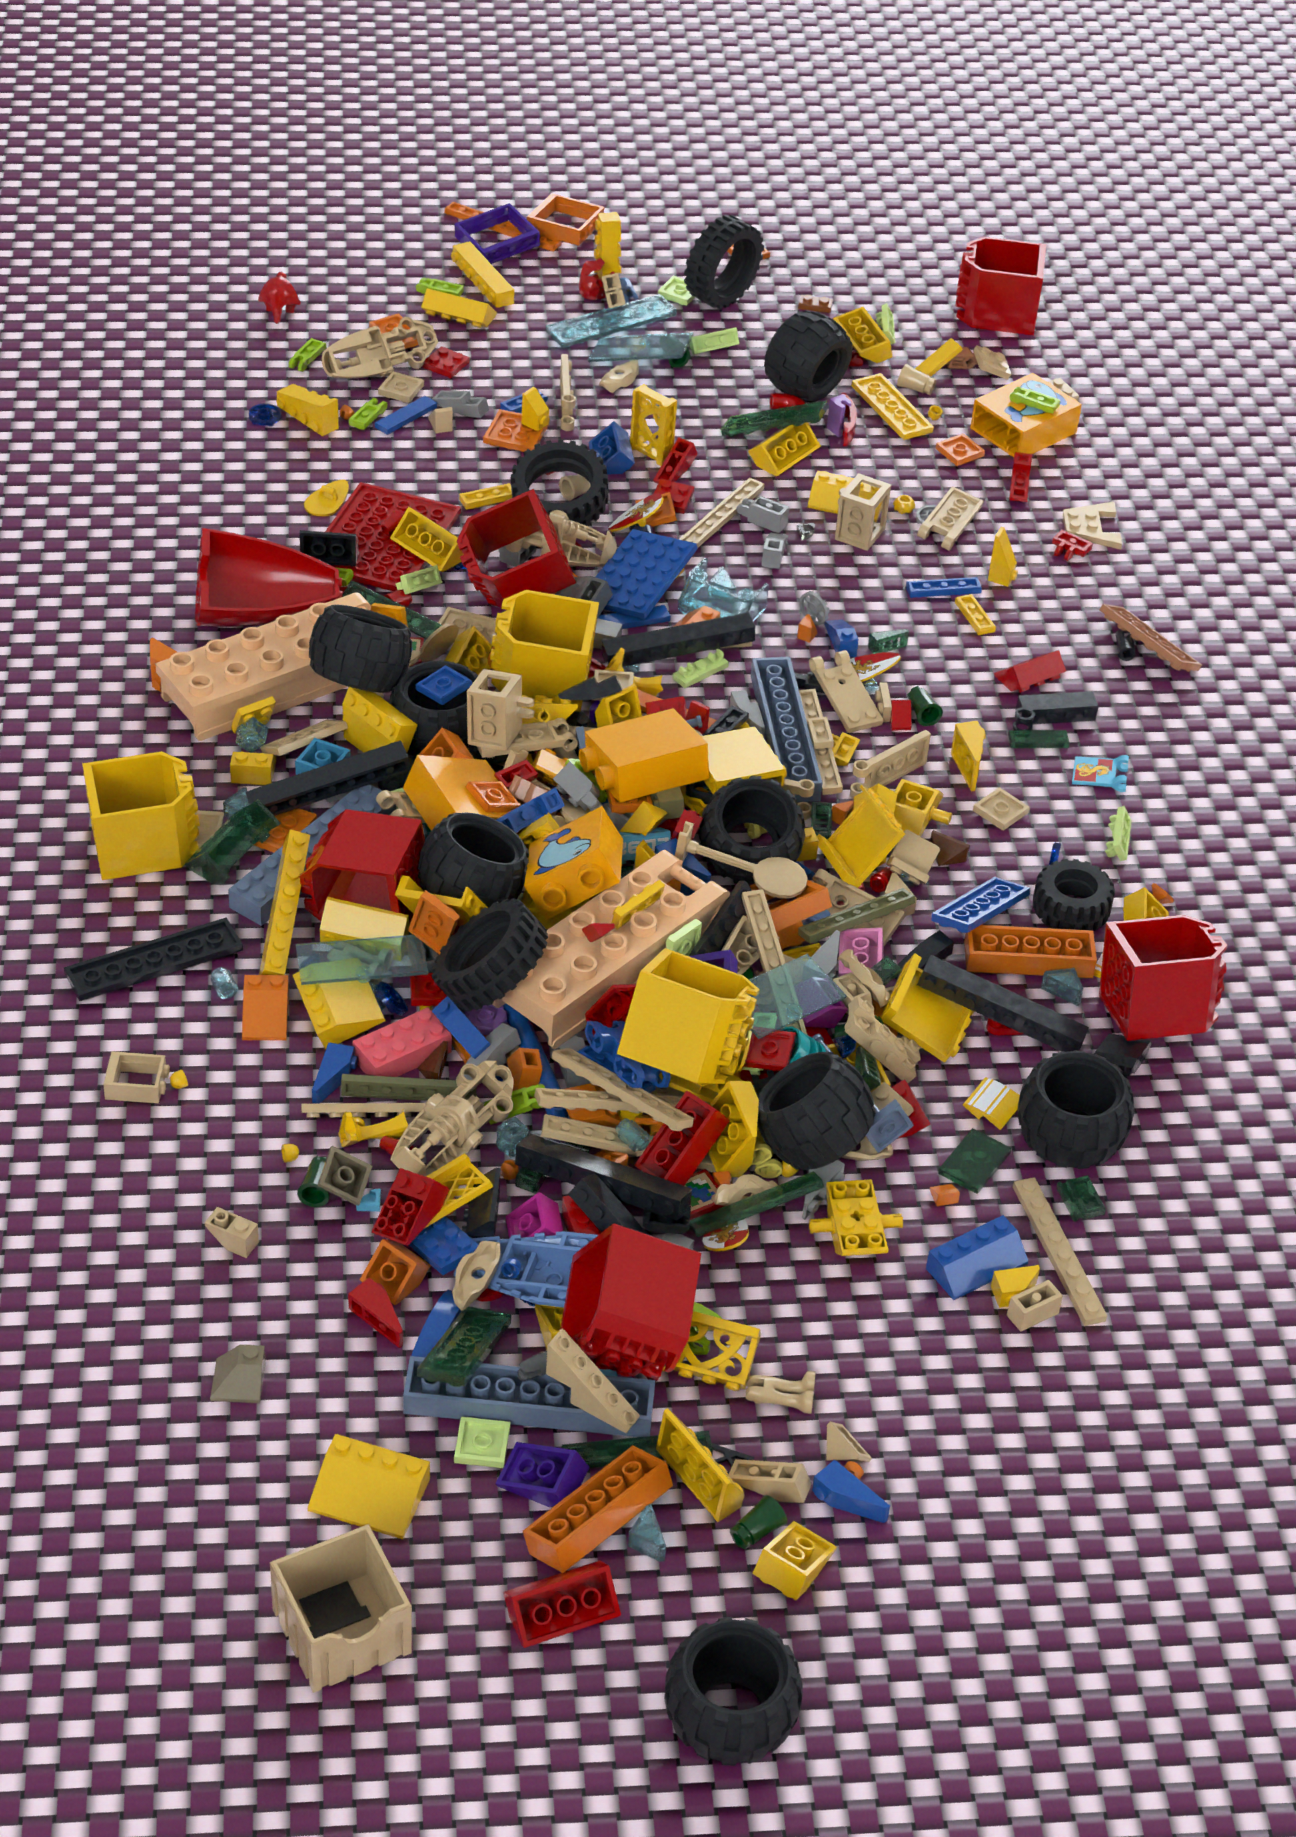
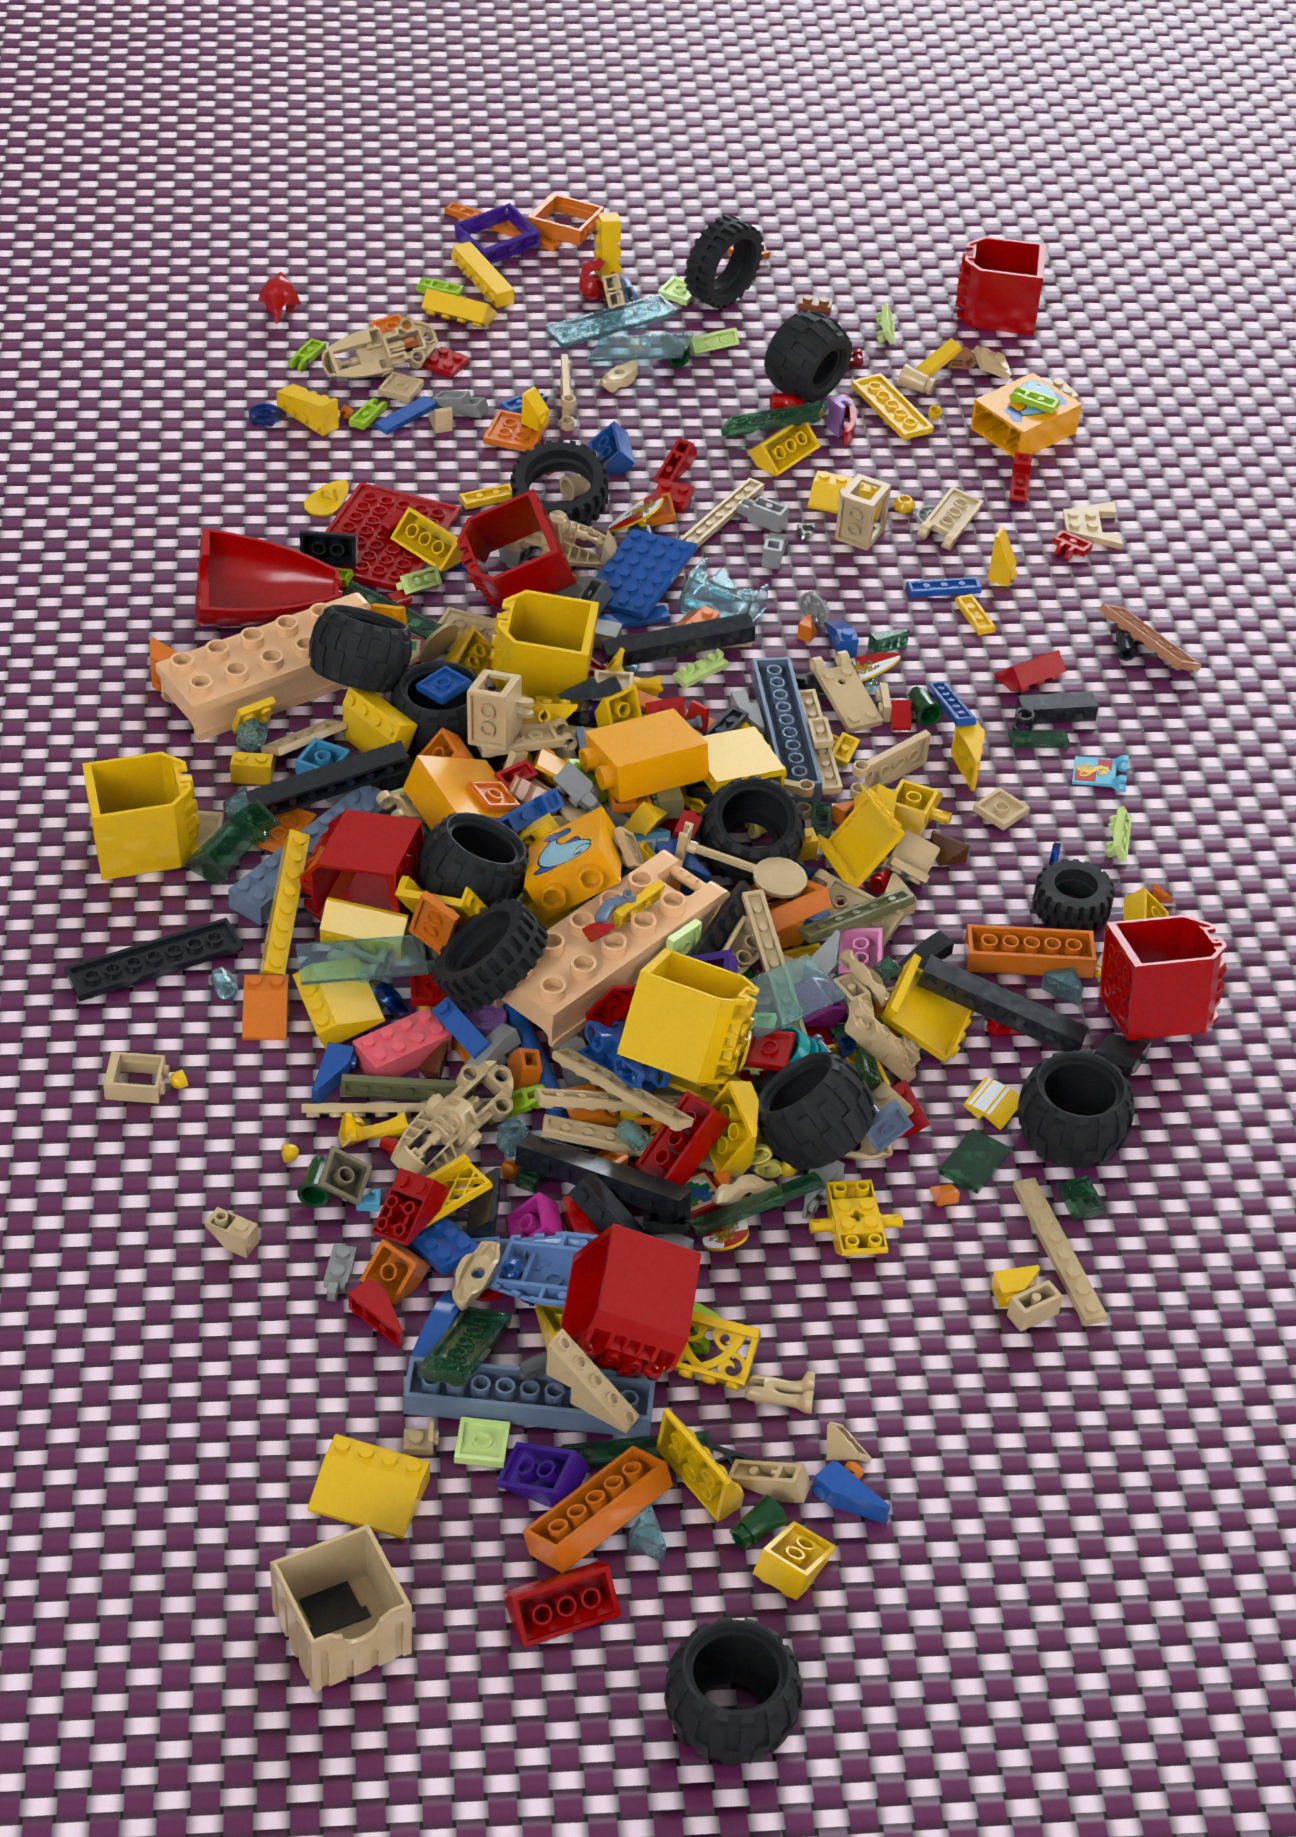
dark tan slope [210,1344,266,1403] -> none
yellow fence [630,384,677,466] -> none
yellow slope [833,306,892,363] -> none
blue slope [926,1215,1028,1300] -> none
blue plate [931,877,1030,933] -> none
orange plate [936,433,985,466] -> none
none -> light grey hinge [323,1244,357,1302]
none -> tan bracket [403,1421,439,1456]
none -> sand blue arm [594,889,636,923]
none -> tan plate [613,826,645,871]
none -> blue tile [927,681,976,727]

